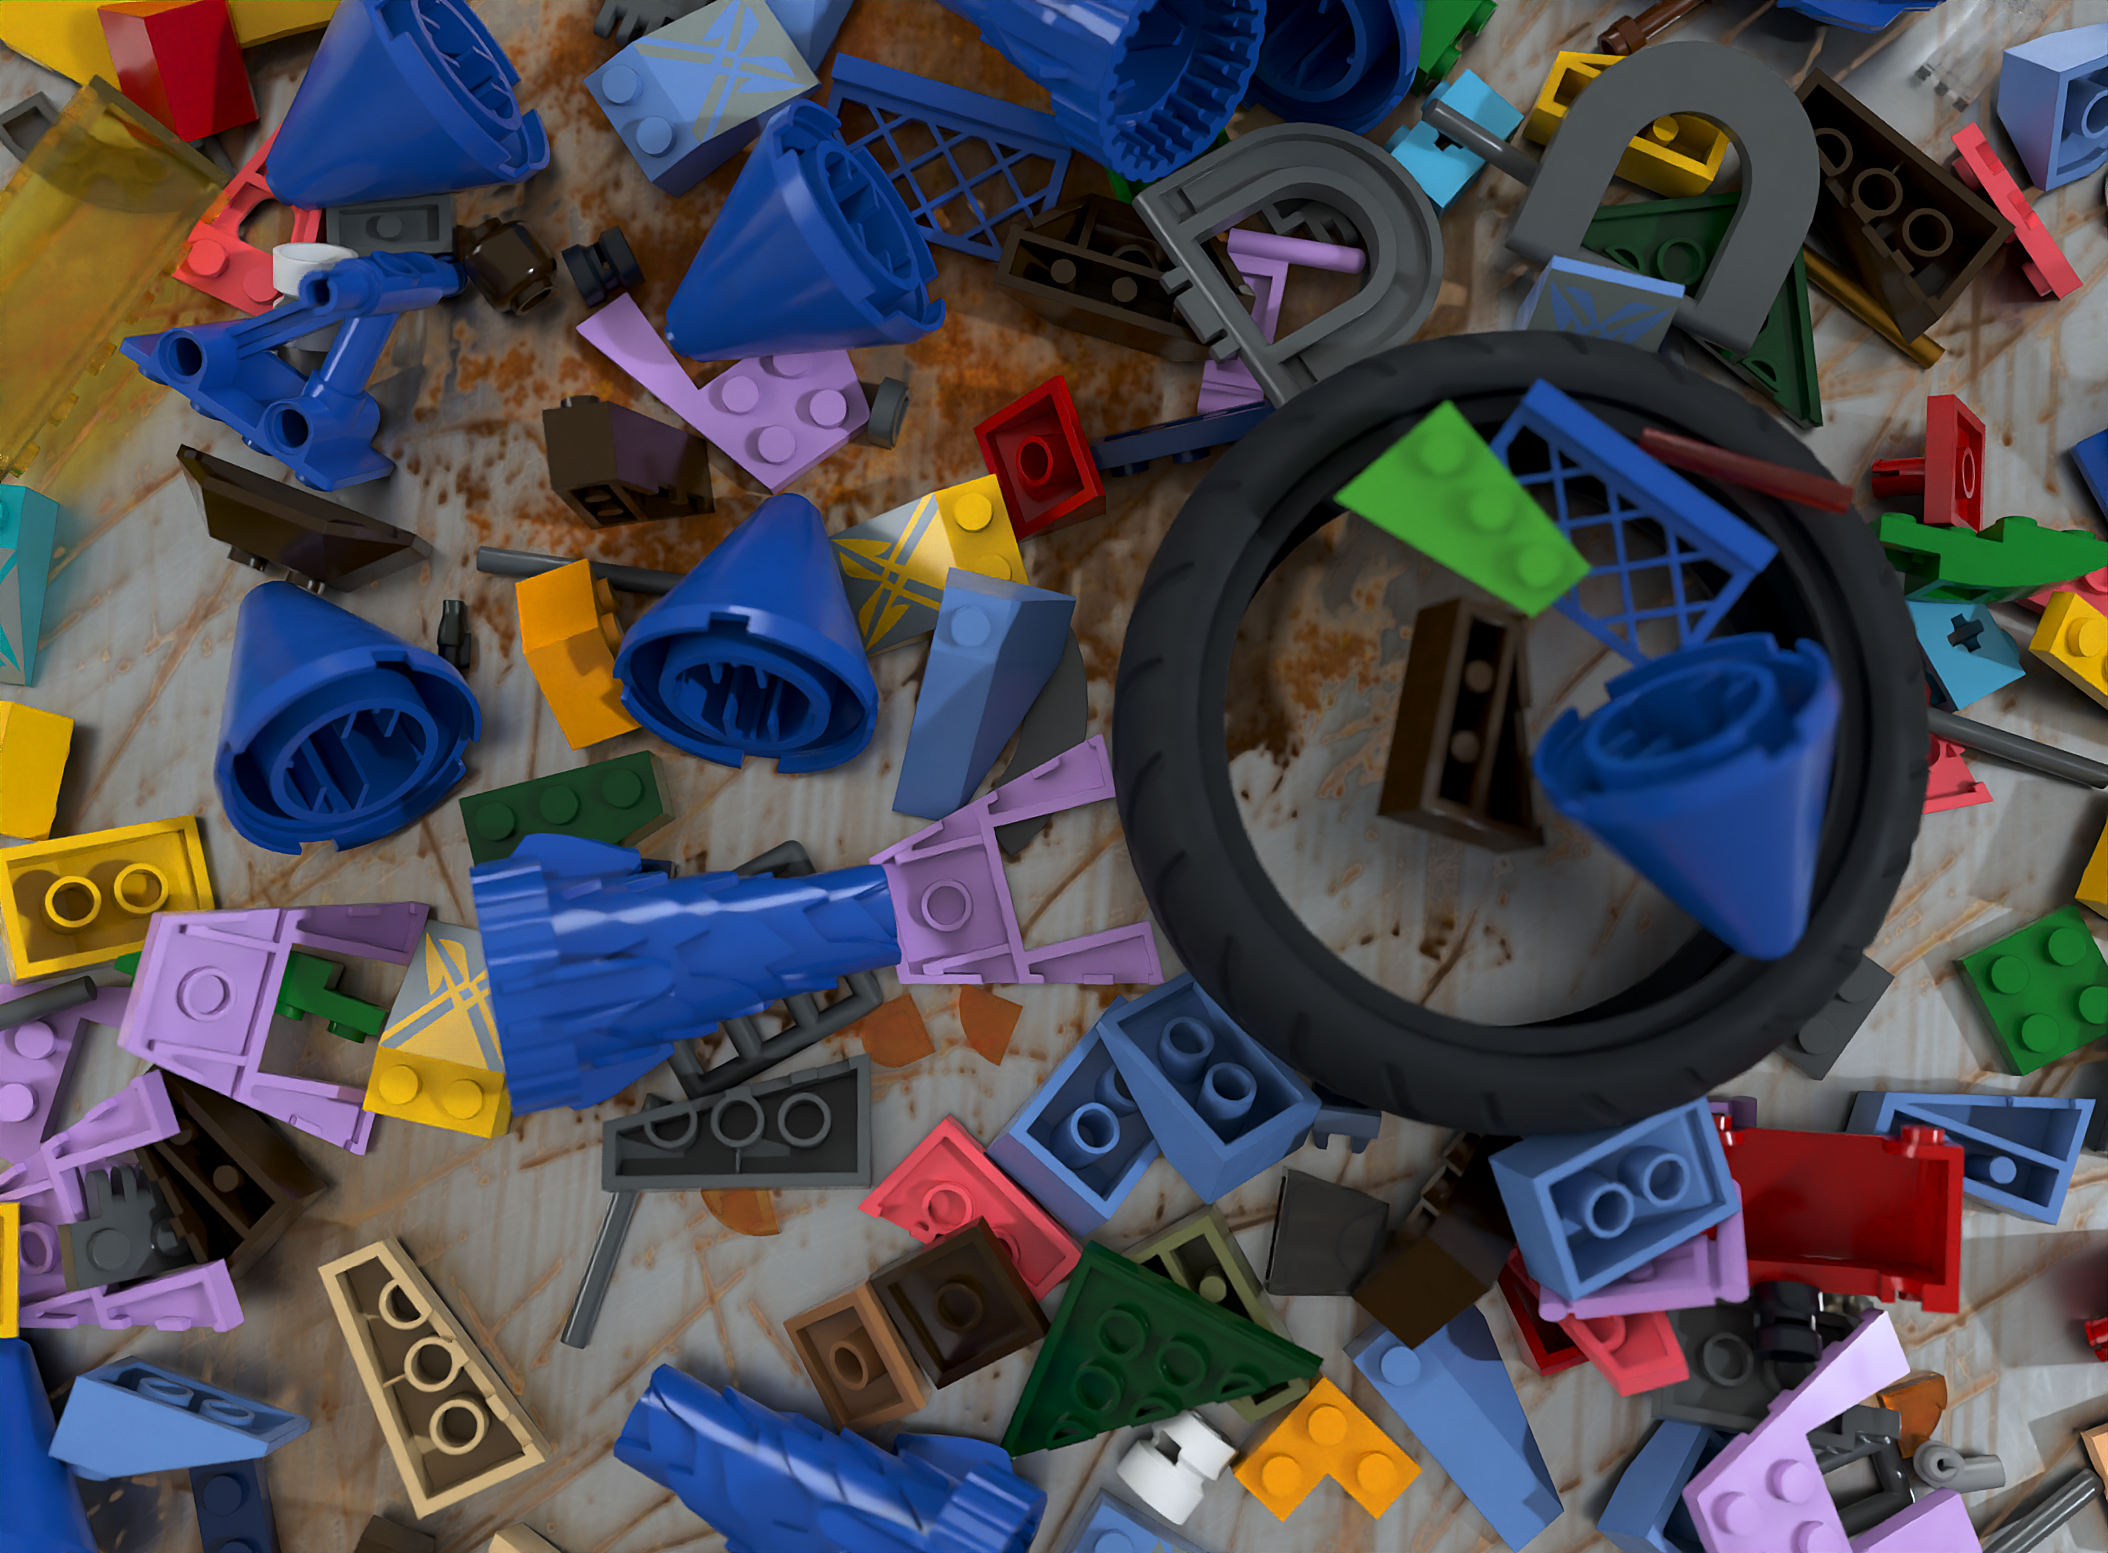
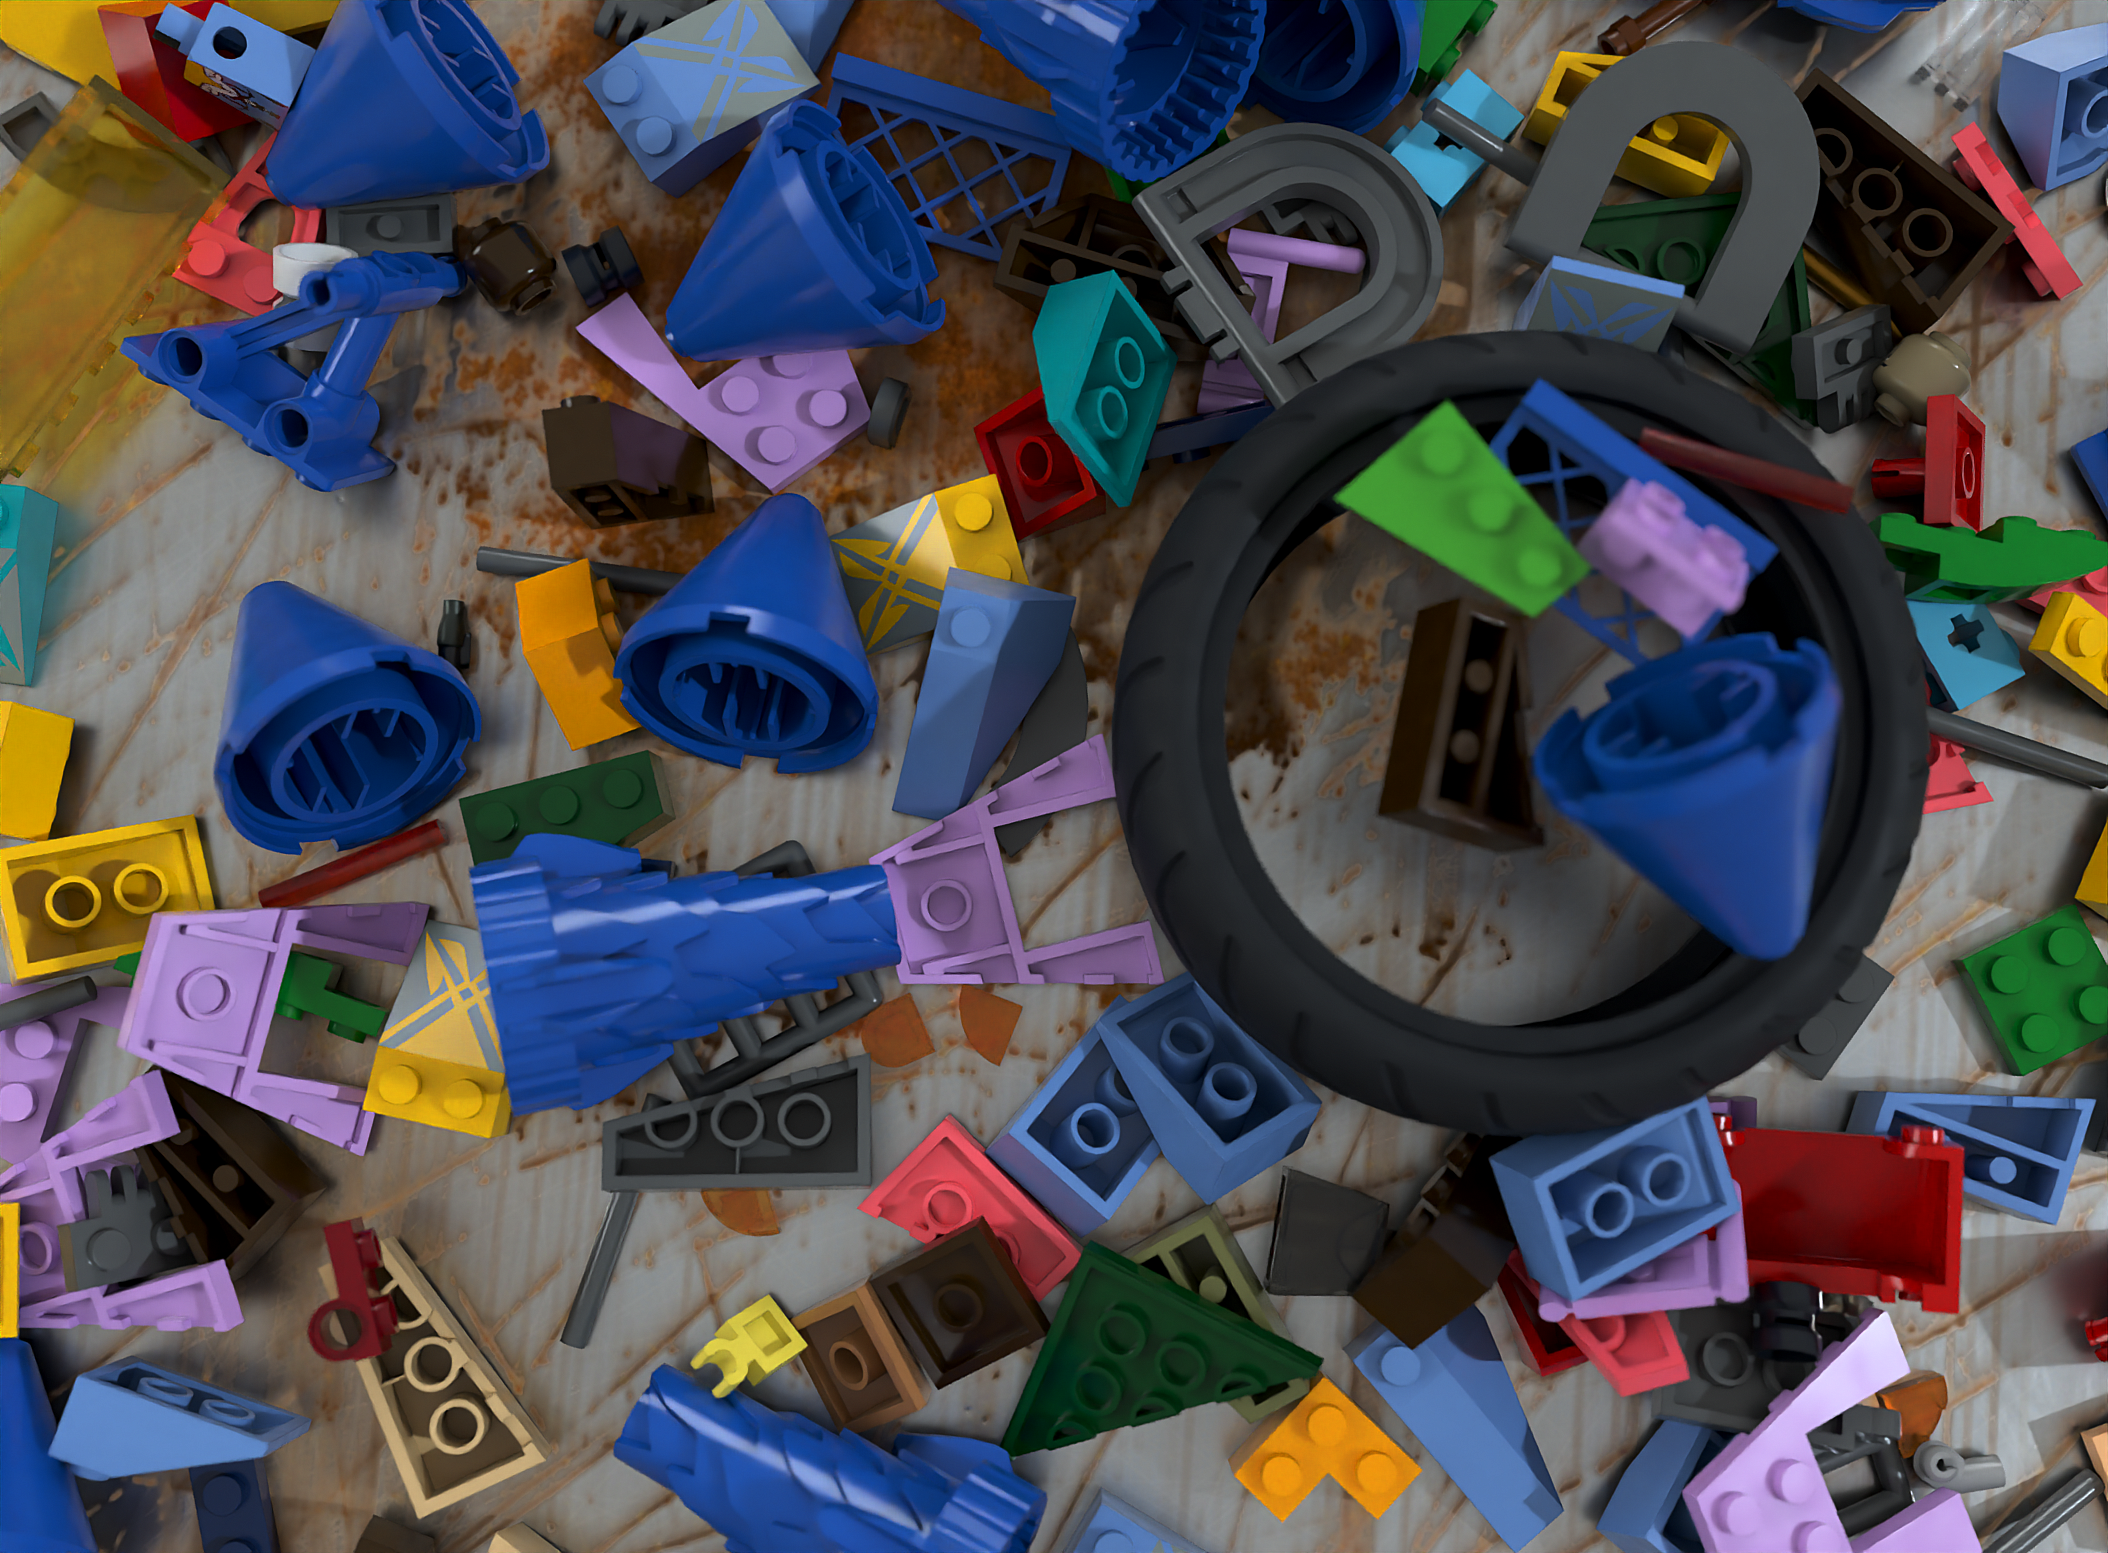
dark brown wedge [176,444,433,596] -> none
white wheel [1116,1407,1240,1526] -> none
sand blue tile [1311,1080,1382,1154] -> none
none -> medium blue torso [153,2,317,132]
none -> clear red bar [258,818,448,908]
none -> dark red plate [308,1216,399,1362]
none -> light yellow plate [691,1294,808,1398]
none -> teal slope [1032,270,1178,507]
none -> lavender bracket [1575,478,1749,639]
none -> dark grey hinge [1791,304,1893,434]
none -> dark tan head [1872,331,1972,427]

